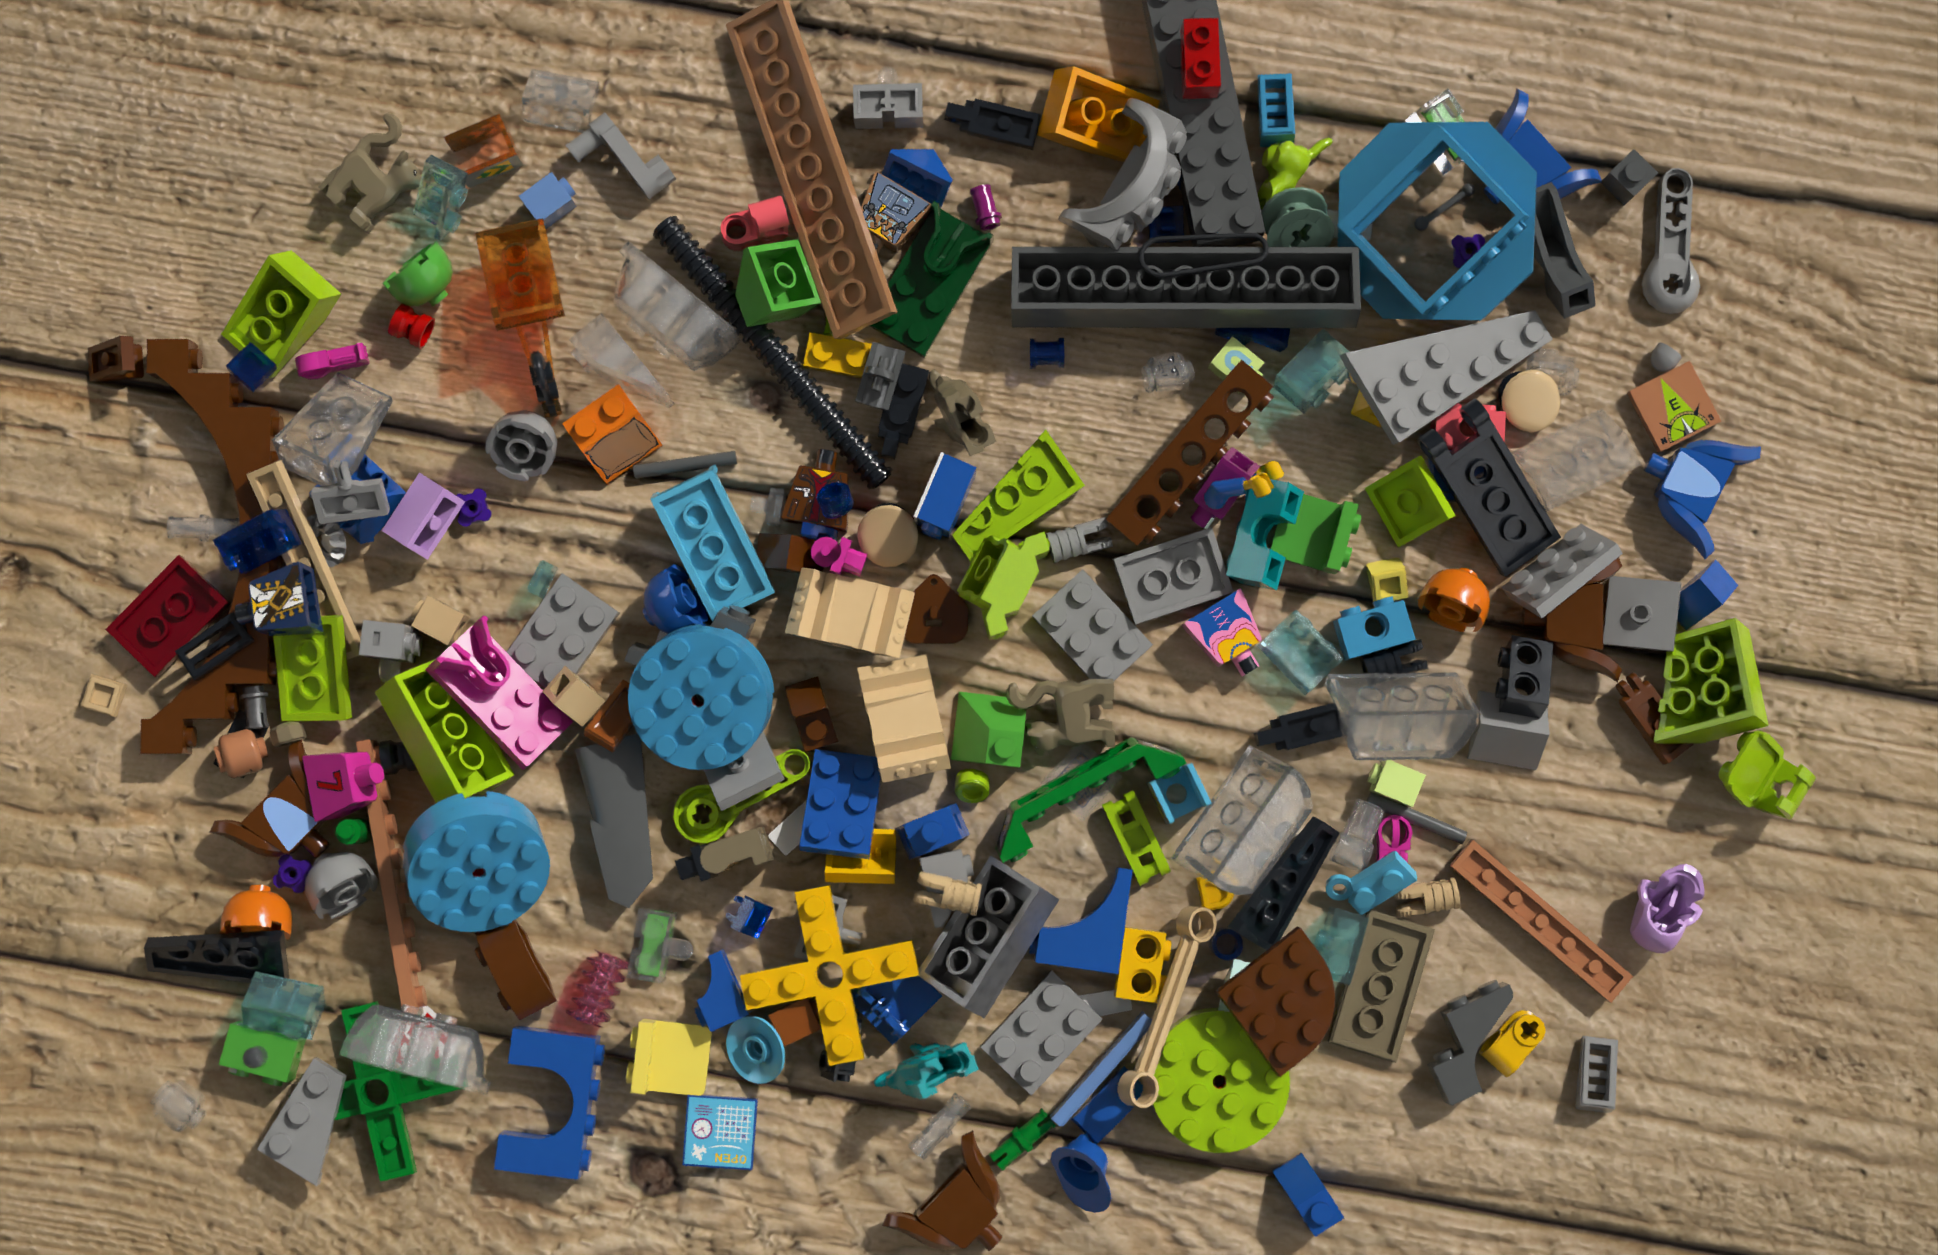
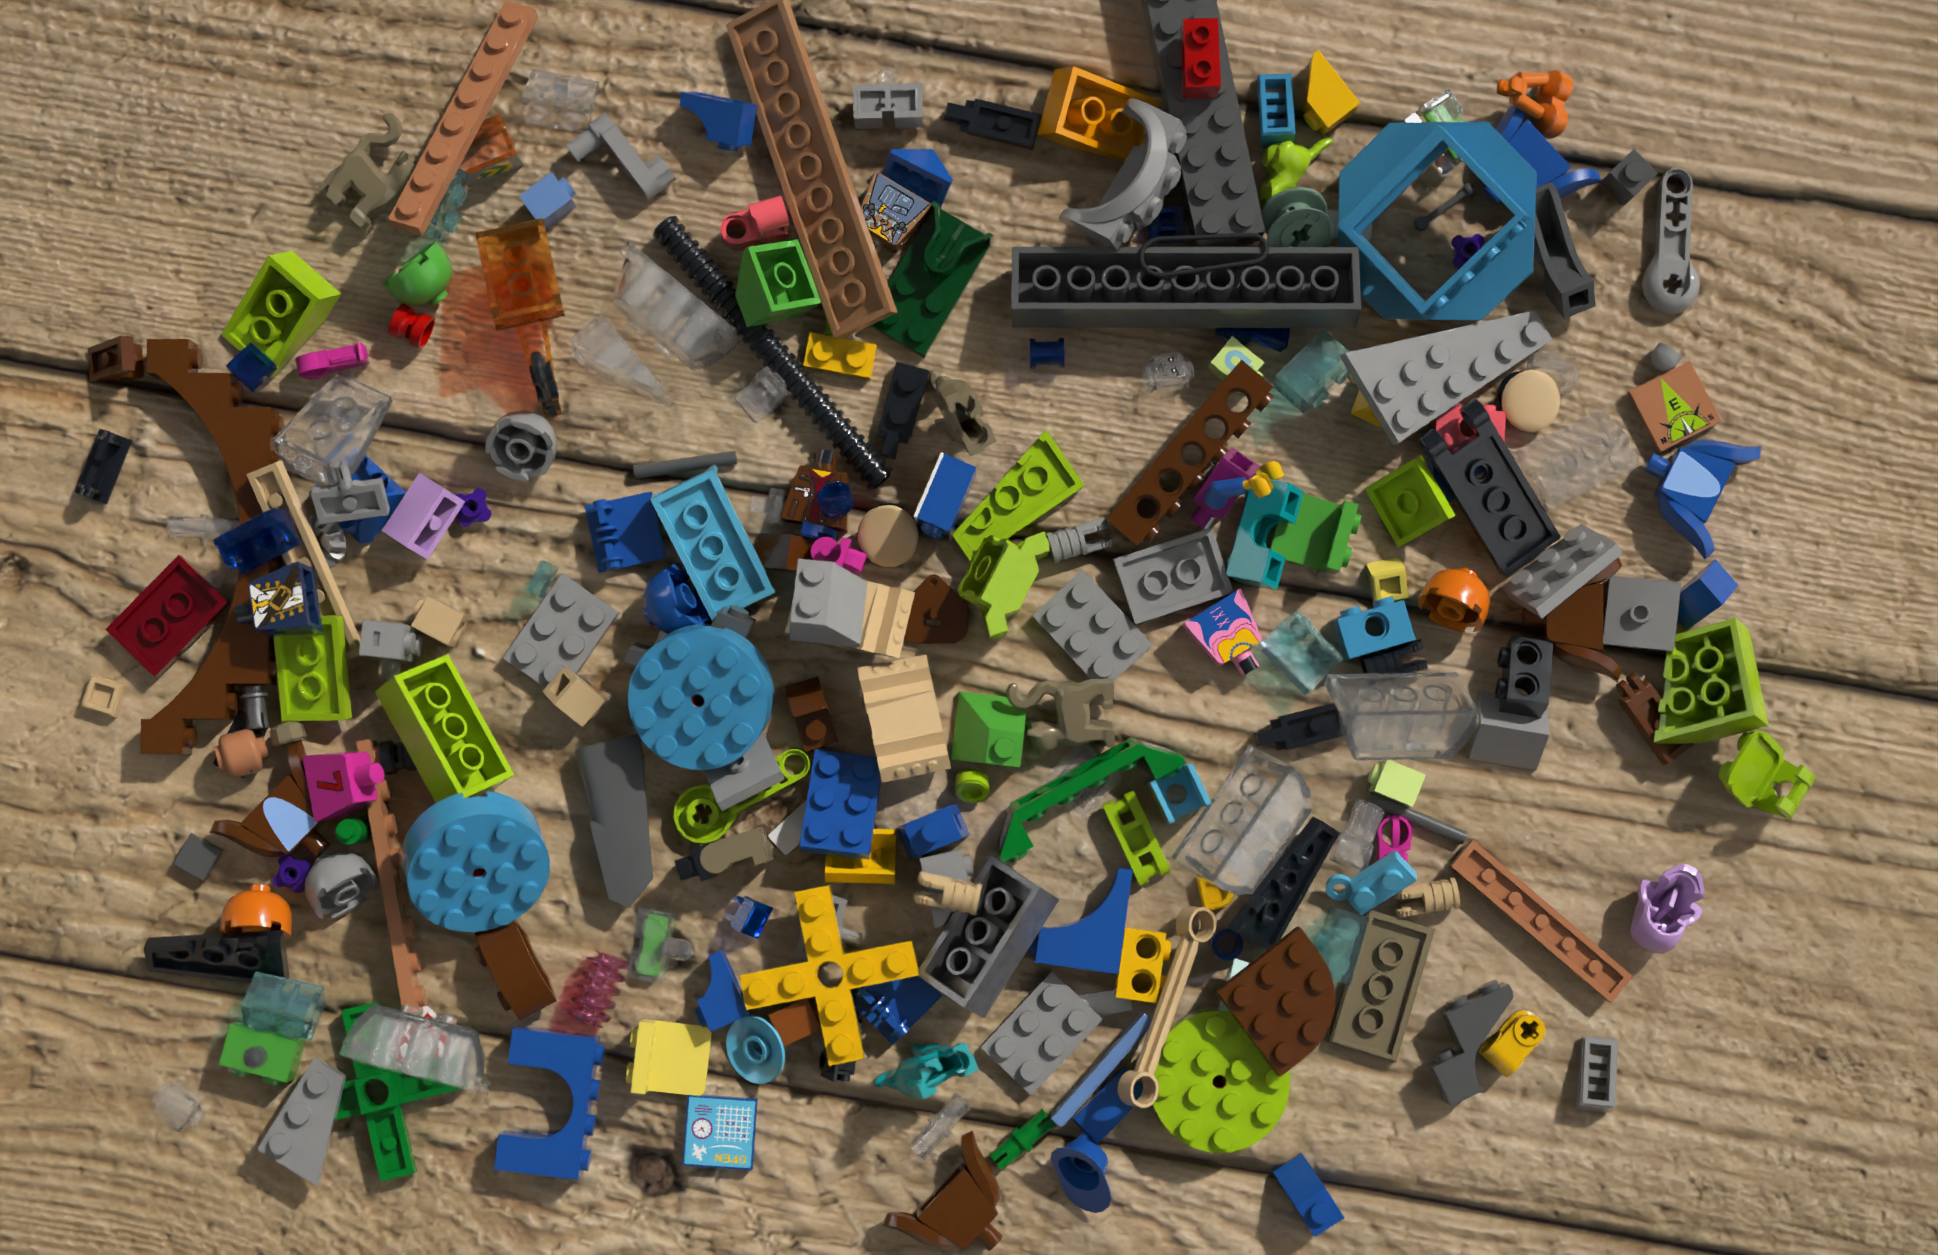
black tile [175,612,255,681] -> none
dark pink plate [425,616,573,770] -> none
slope [562,384,663,484] -> none
dark orange tile [584,680,634,753] -> none
dark grey hips [855,342,906,412] -> none
magenta pin [970,184,1002,231] -> none
none -> black hinge [75,429,132,504]
none -> dark grey tile [173,833,224,881]
none -> nougat plate [388,1,538,236]
none -> blue hinge [585,491,666,573]
none -> blue arch [679,91,757,151]
none -> clear bracket [735,366,789,423]
none -> light grey slope [790,558,867,647]
none -> yellow slope [1303,50,1360,136]
none -> orange piece [1496,70,1573,139]

